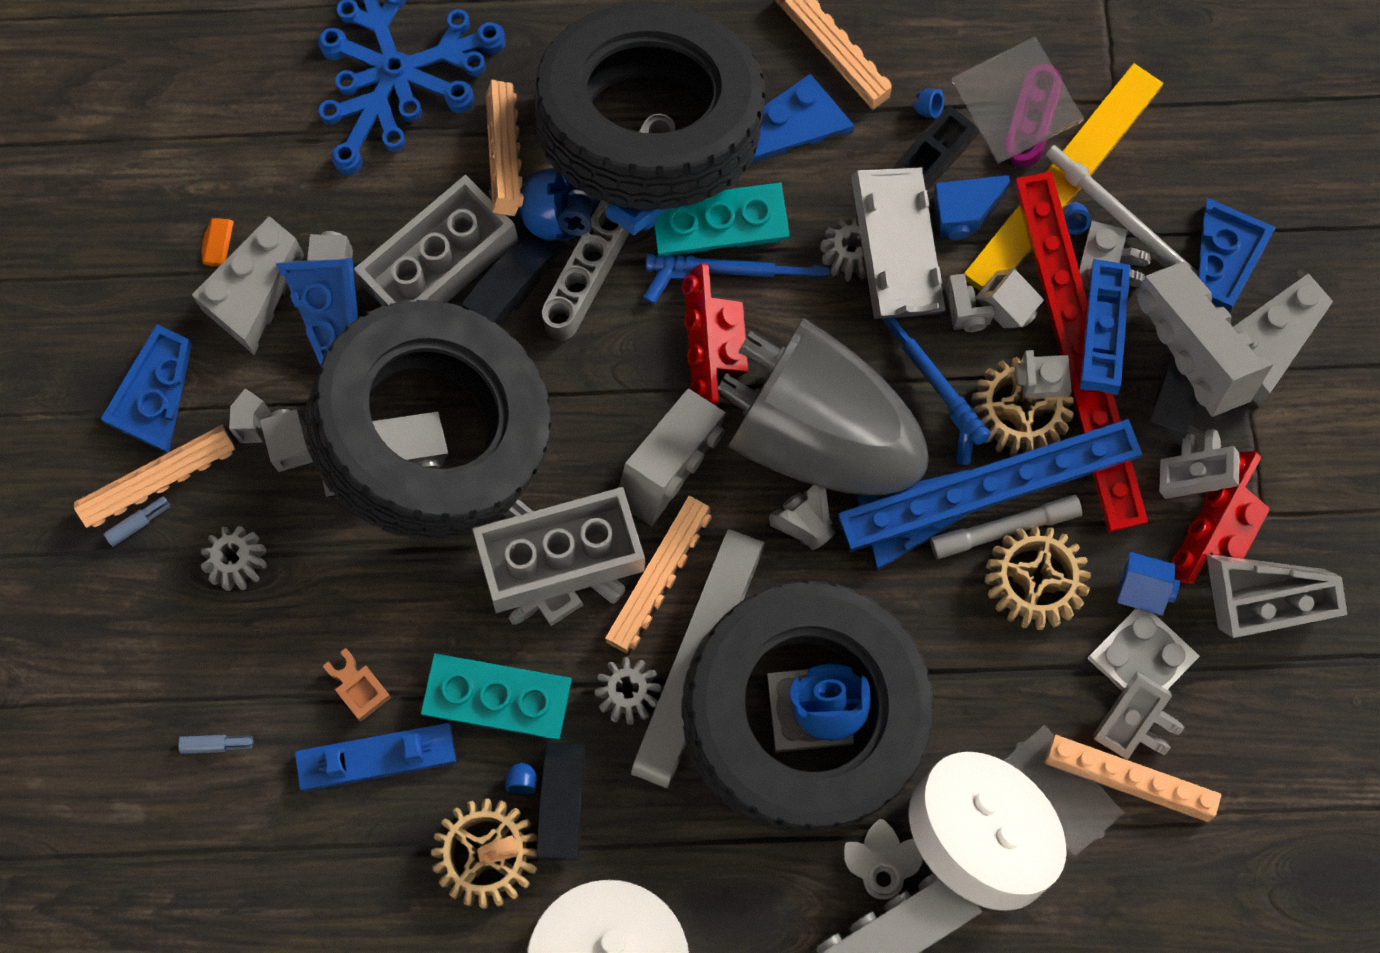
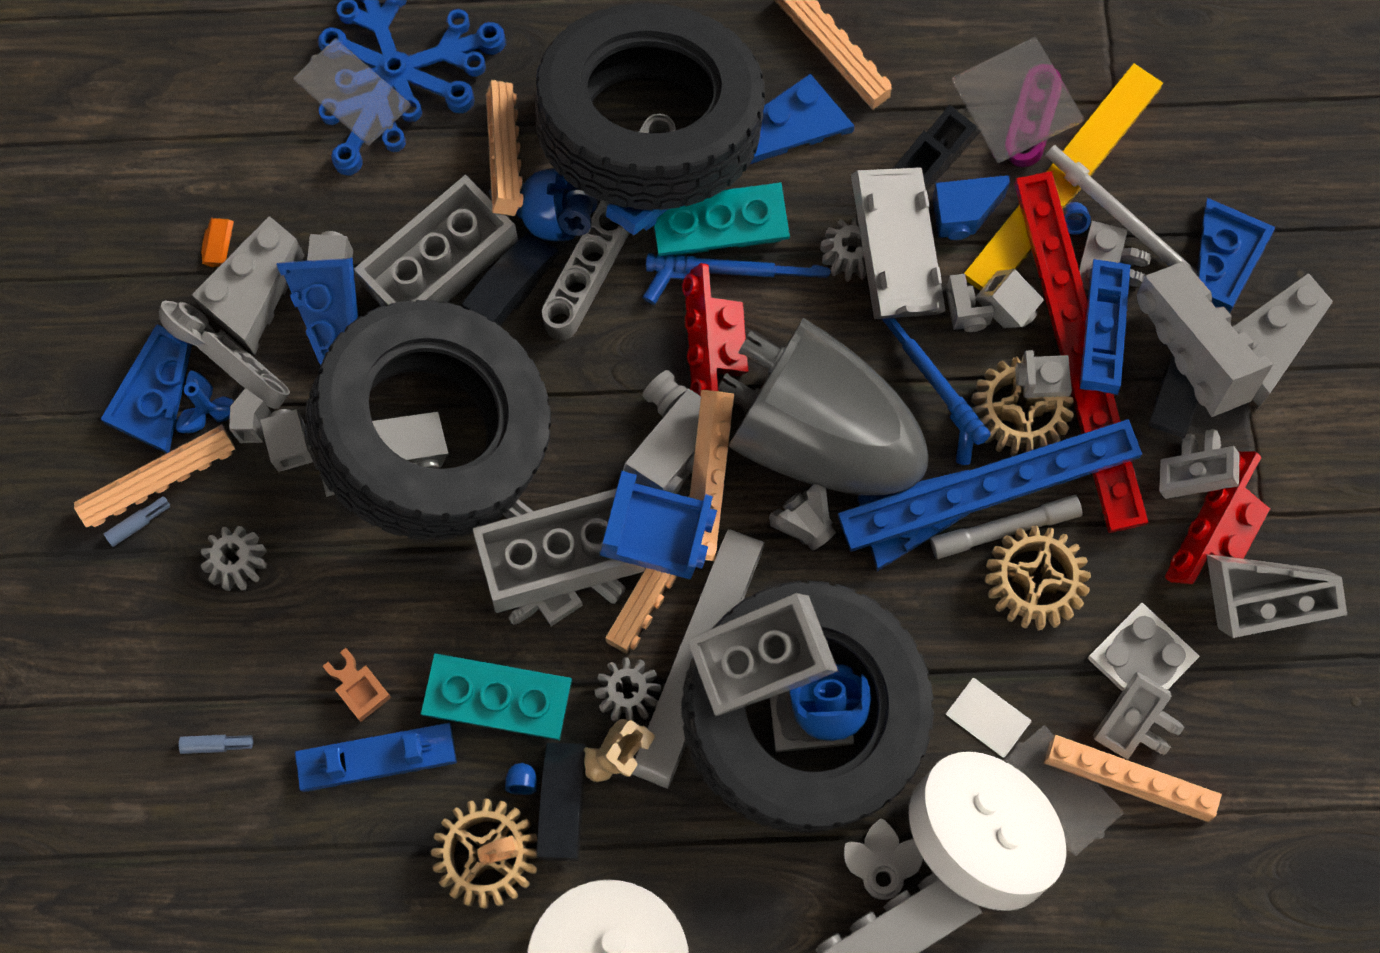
blue hinge [913,88,944,118] -> none
blue brick [1117,552,1180,616] -> none
none -> light grey beam [159,300,290,409]
none -> blue plant [176,370,234,433]
none -> clear piece [294,38,411,146]
none -> tan animal [583,719,655,782]
none -> blue panel [599,471,717,580]
none -> light grey wheel [642,370,687,417]
none -> light grey slope [687,593,838,716]
none -> light nougat piece [690,390,734,561]
none -> white sticker [946,678,1031,758]

